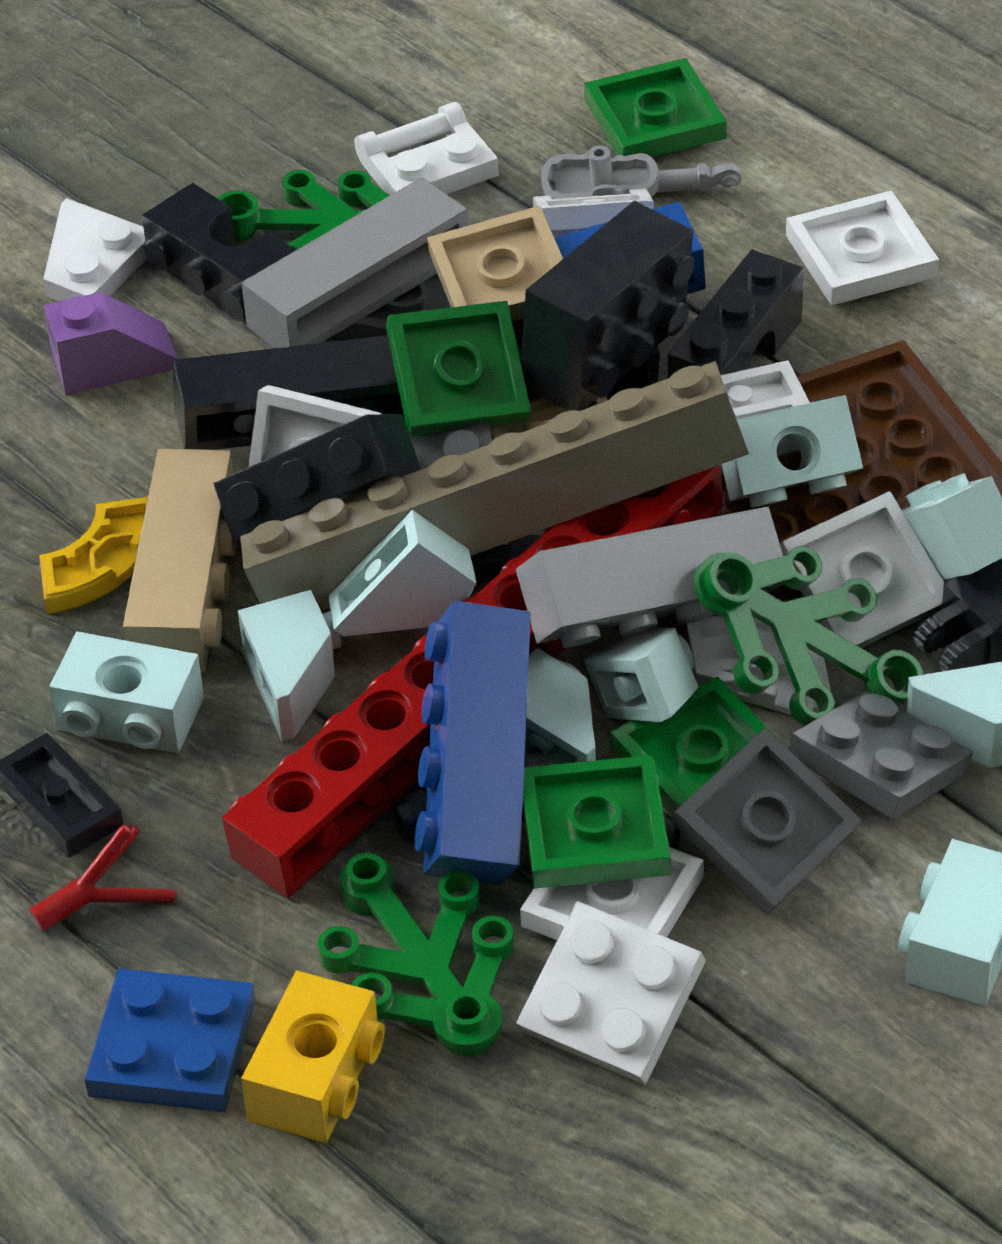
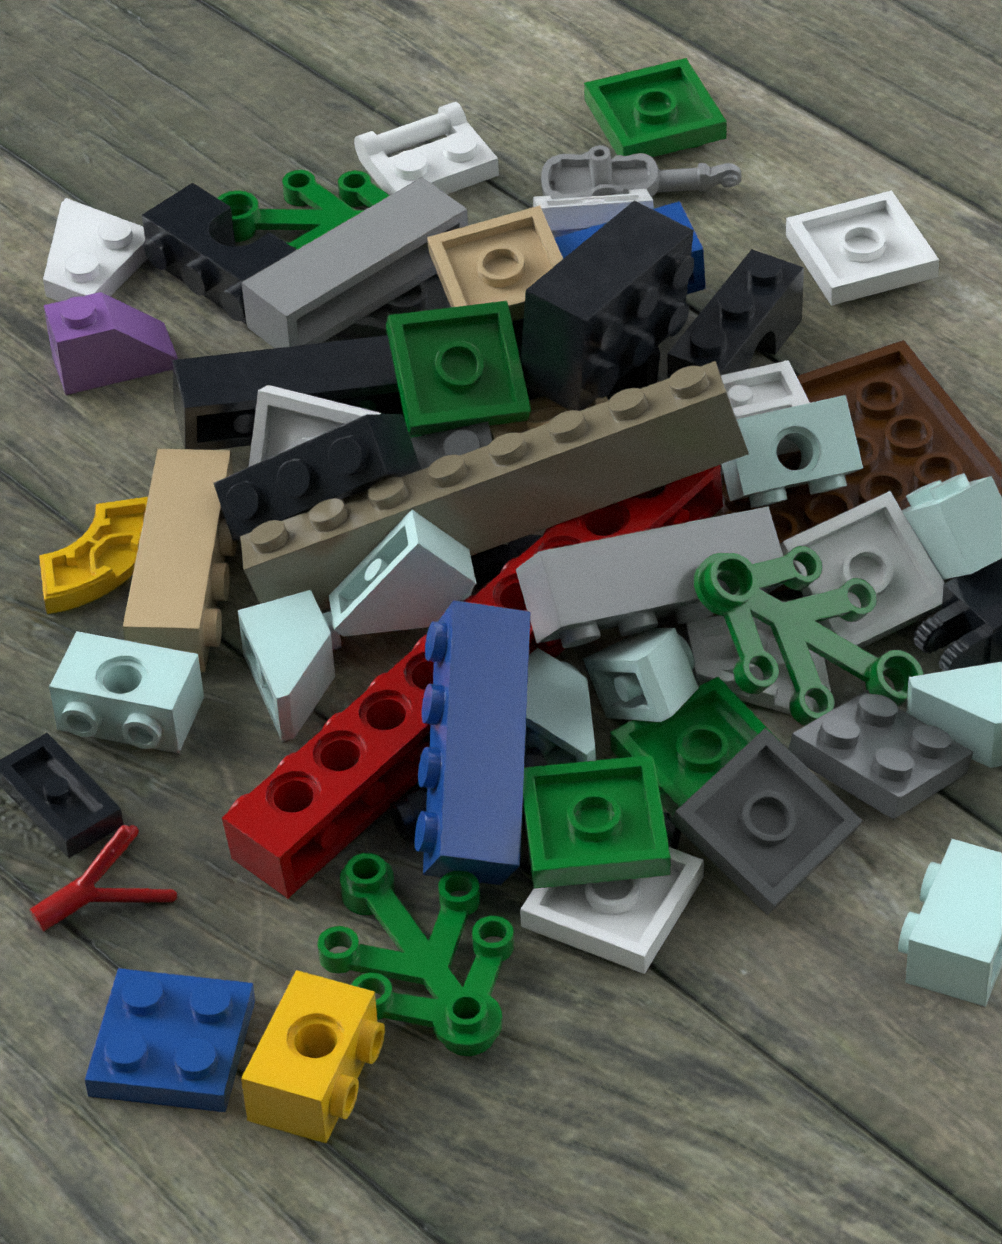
white plate [516,901,706,1085] -> none

